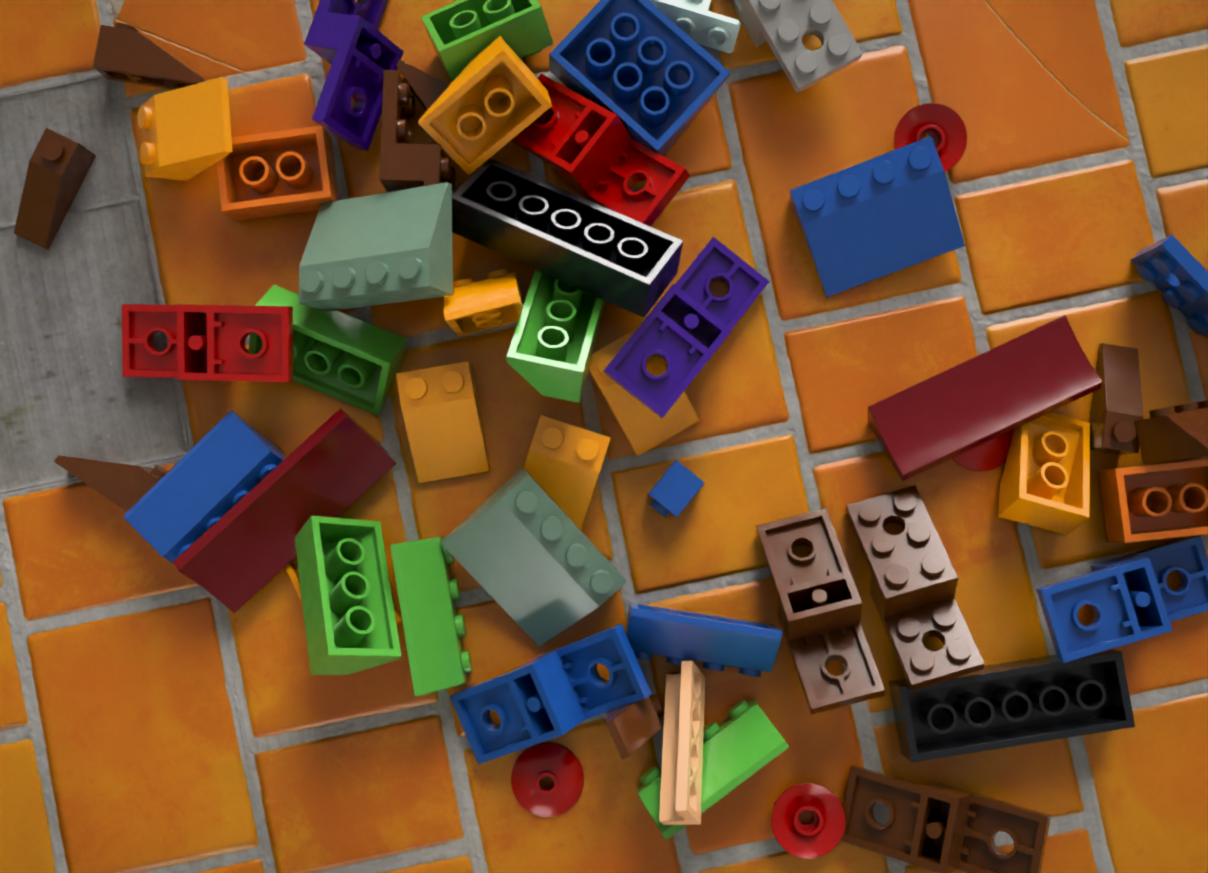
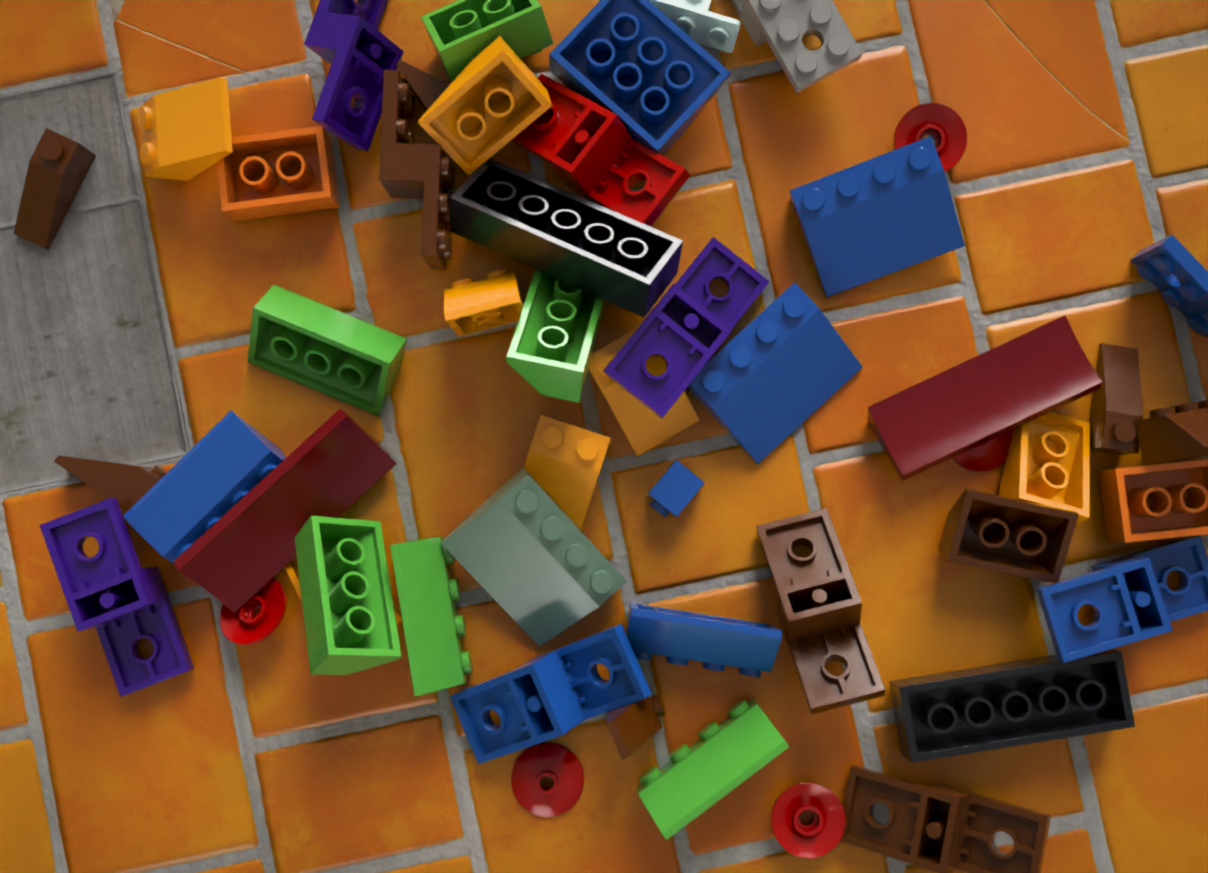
reddish brown slope [93,23,205,90] -> none
red bracket [122,304,293,382] -> none
sand green slope [299,182,453,312] -> none
light orange slope [396,361,490,484] -> none
light nougat fence [659,660,705,825] -> none
bracket [846,485,985,691] -> none
none -> dark purple bracket [40,498,194,697]
none -> red dish [220,578,287,646]
none -> blue slope [687,282,863,464]
none -> reddish brown slope [939,489,1079,583]

